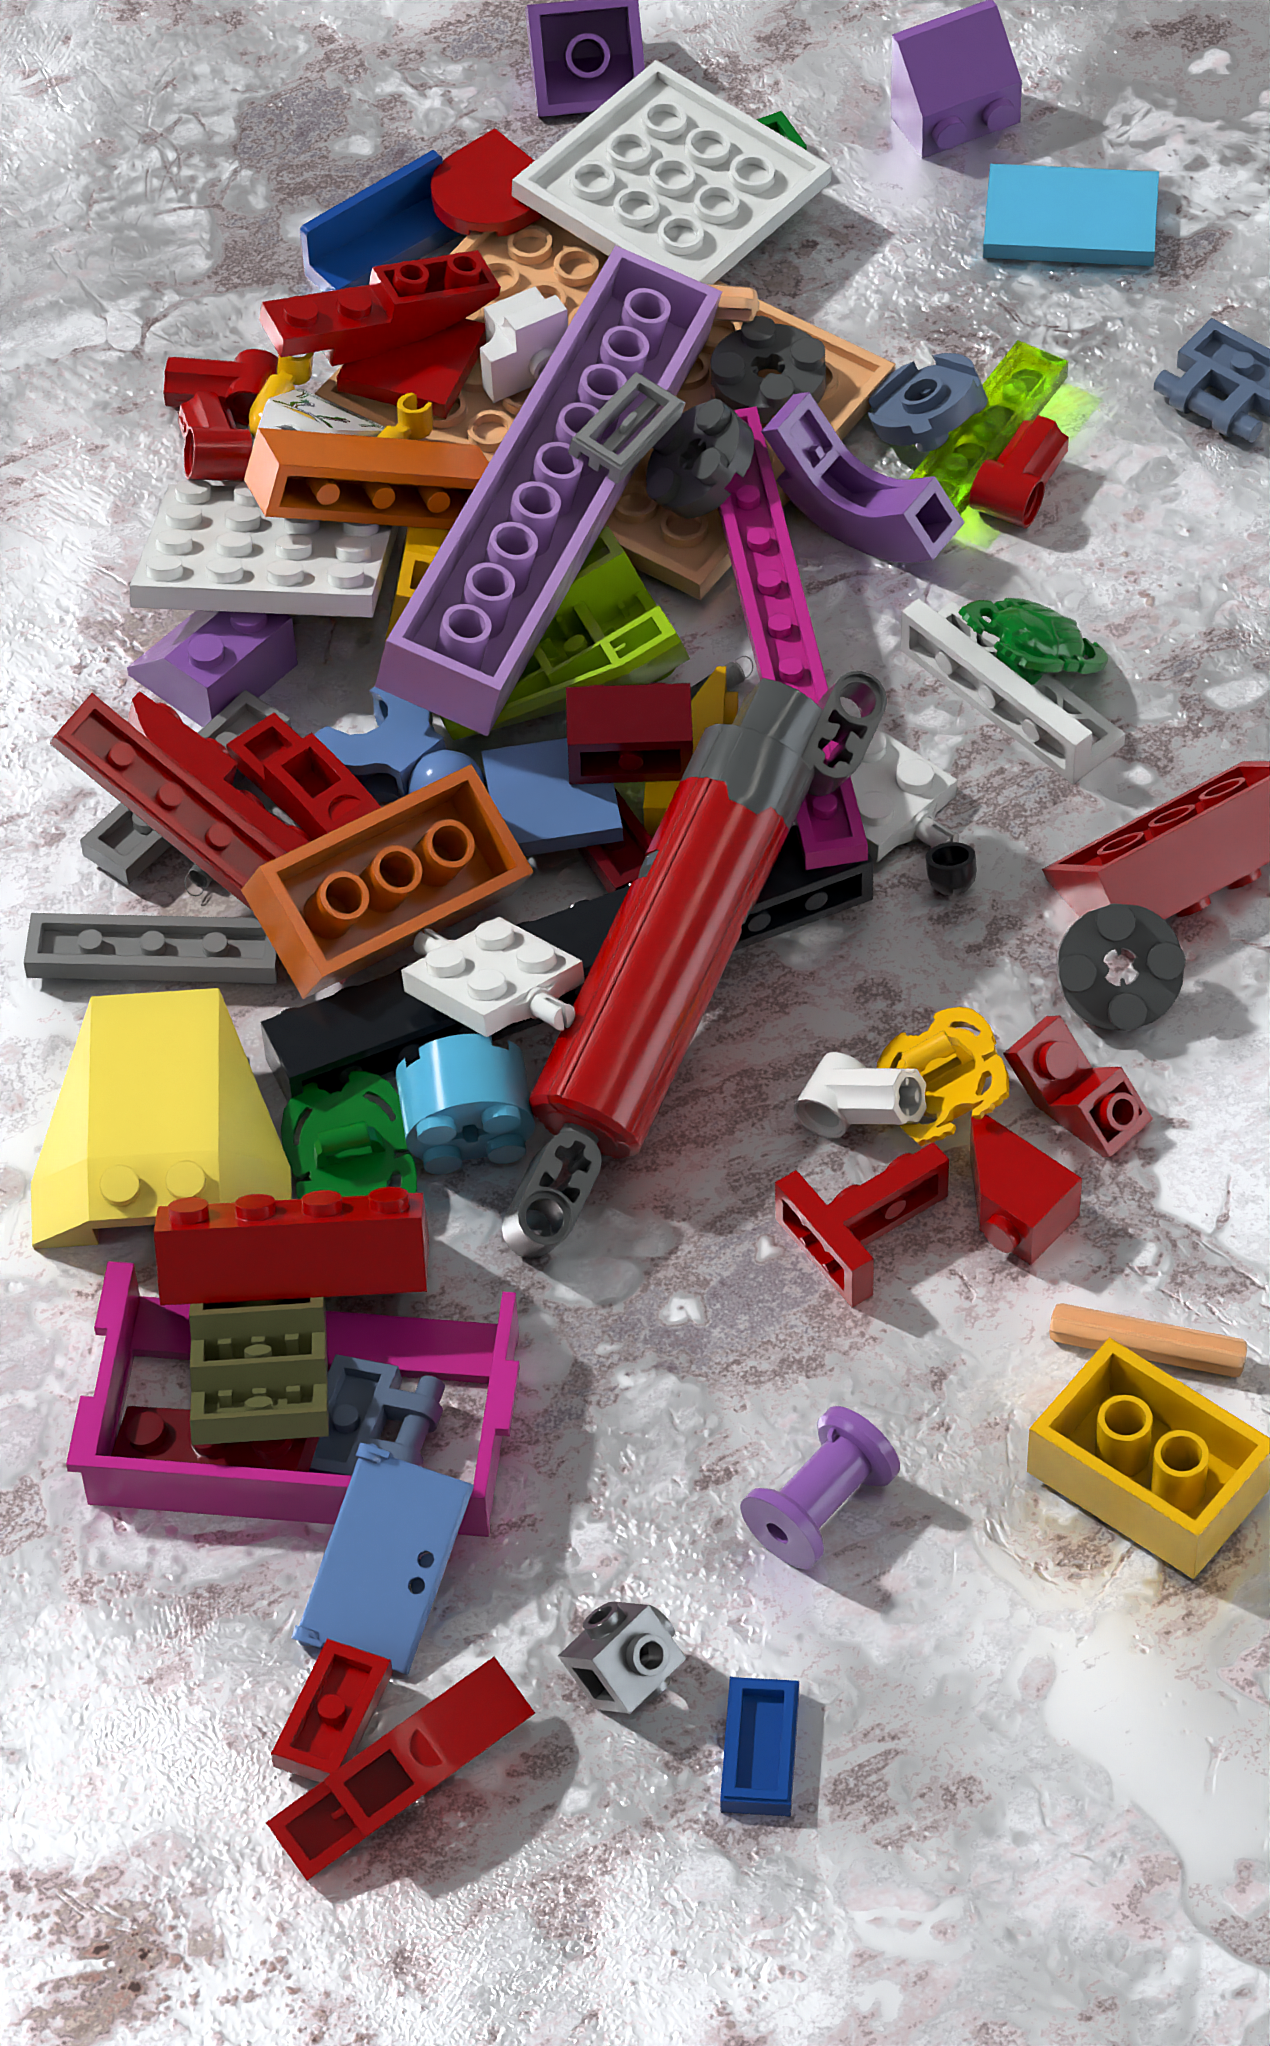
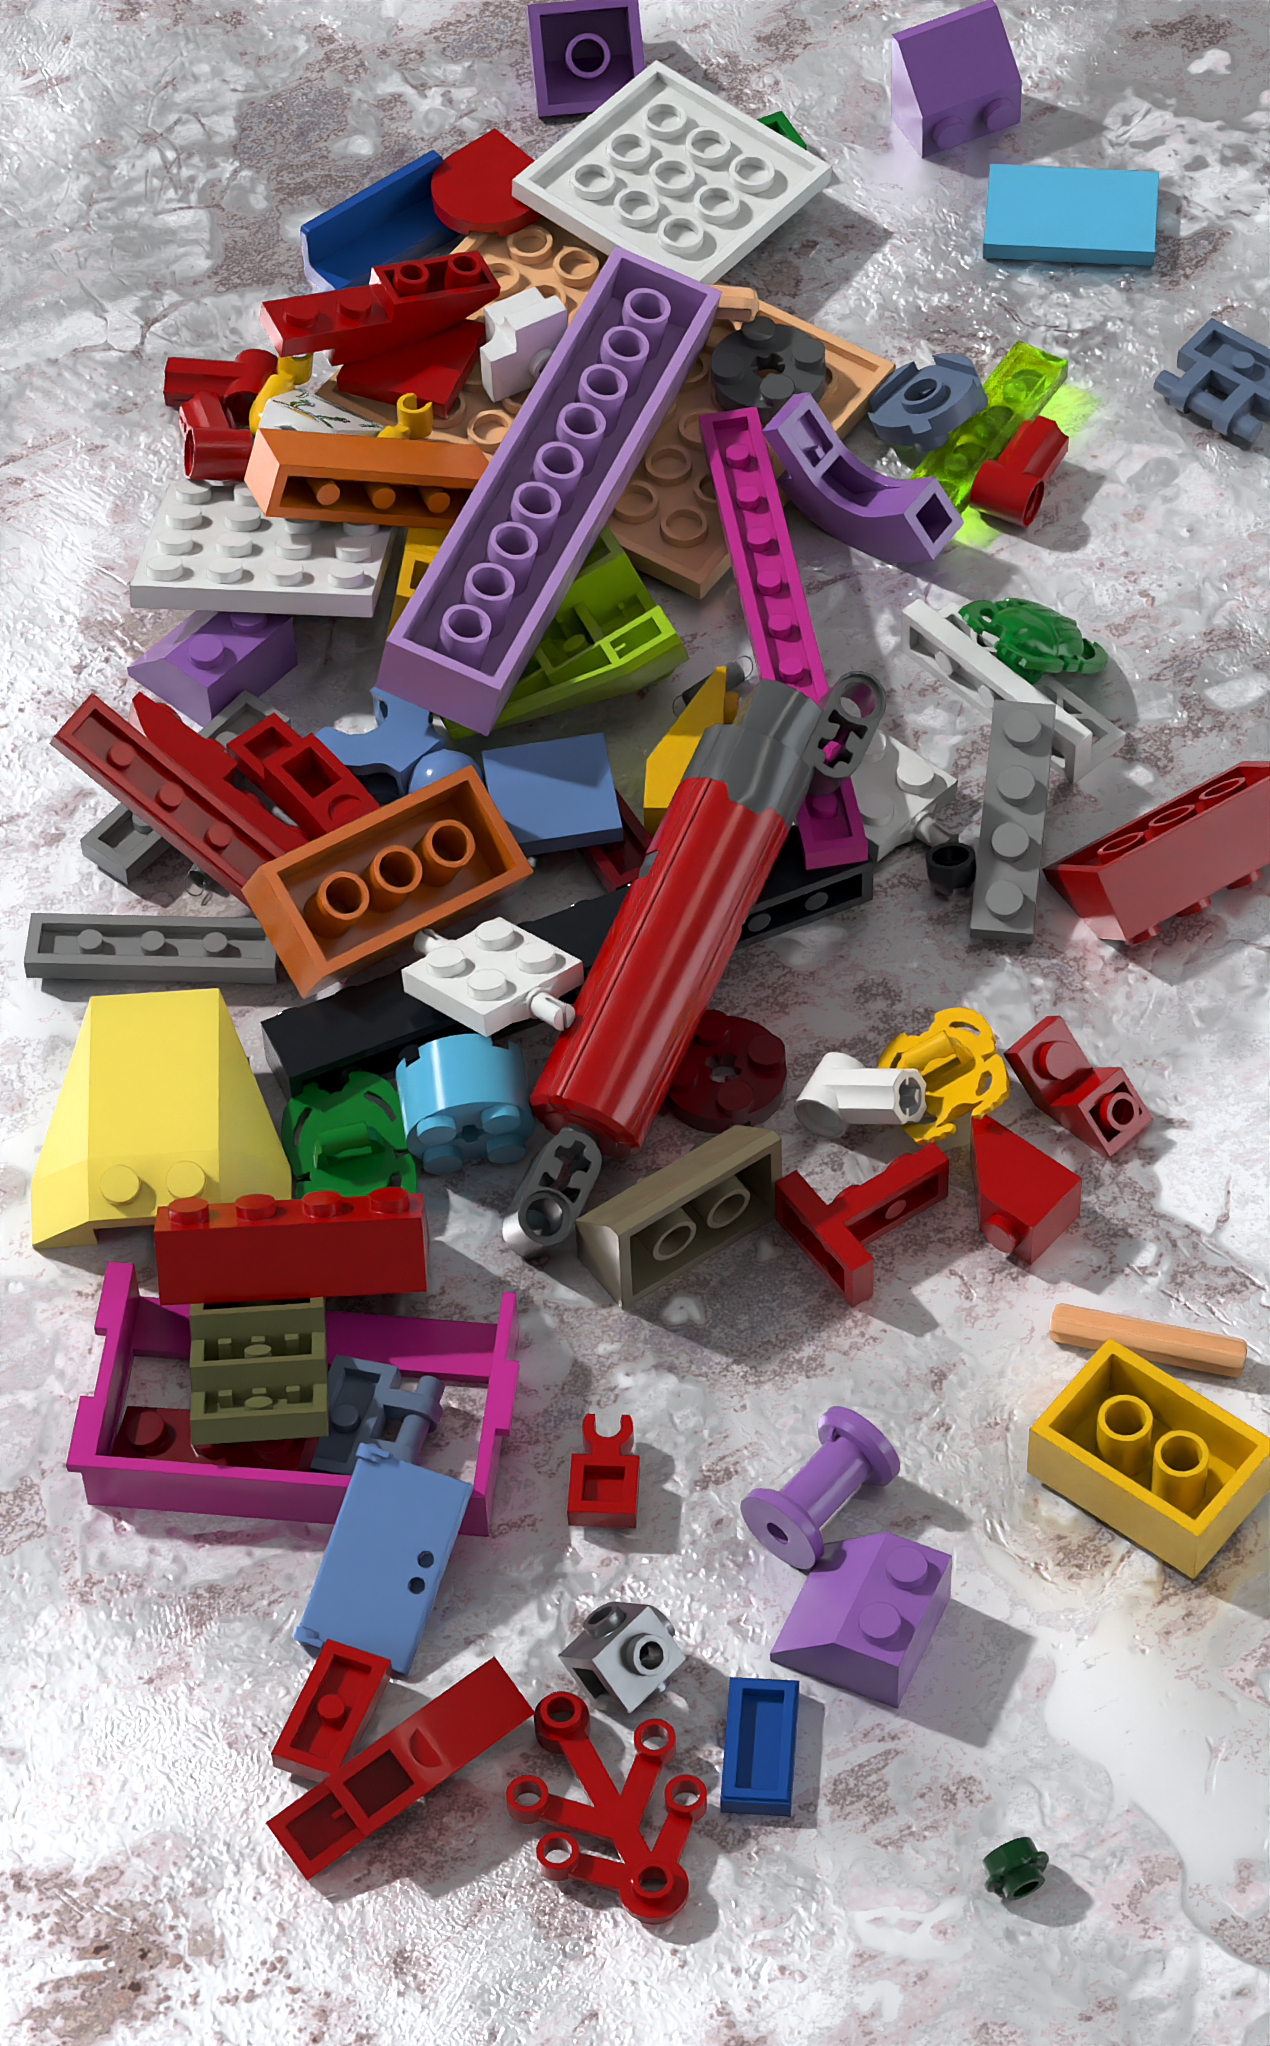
dark red brick [566,683,693,784] -> none
light grey tile [568,372,686,484] -> none
dark grey plate [646,399,754,519] -> none
dark grey plate [1056,903,1186,1031] -> none
none -> red plant [506,1691,707,1925]
none -> red plate [567,1413,640,1528]
none -> dark tan slope [575,1125,782,1310]
none -> dark red plate [666,1009,787,1134]
none -> medium lavender slope [770,1532,952,1709]
none -> light grey plate [970,700,1056,943]
none -> dark green plate [981,1837,1049,1901]

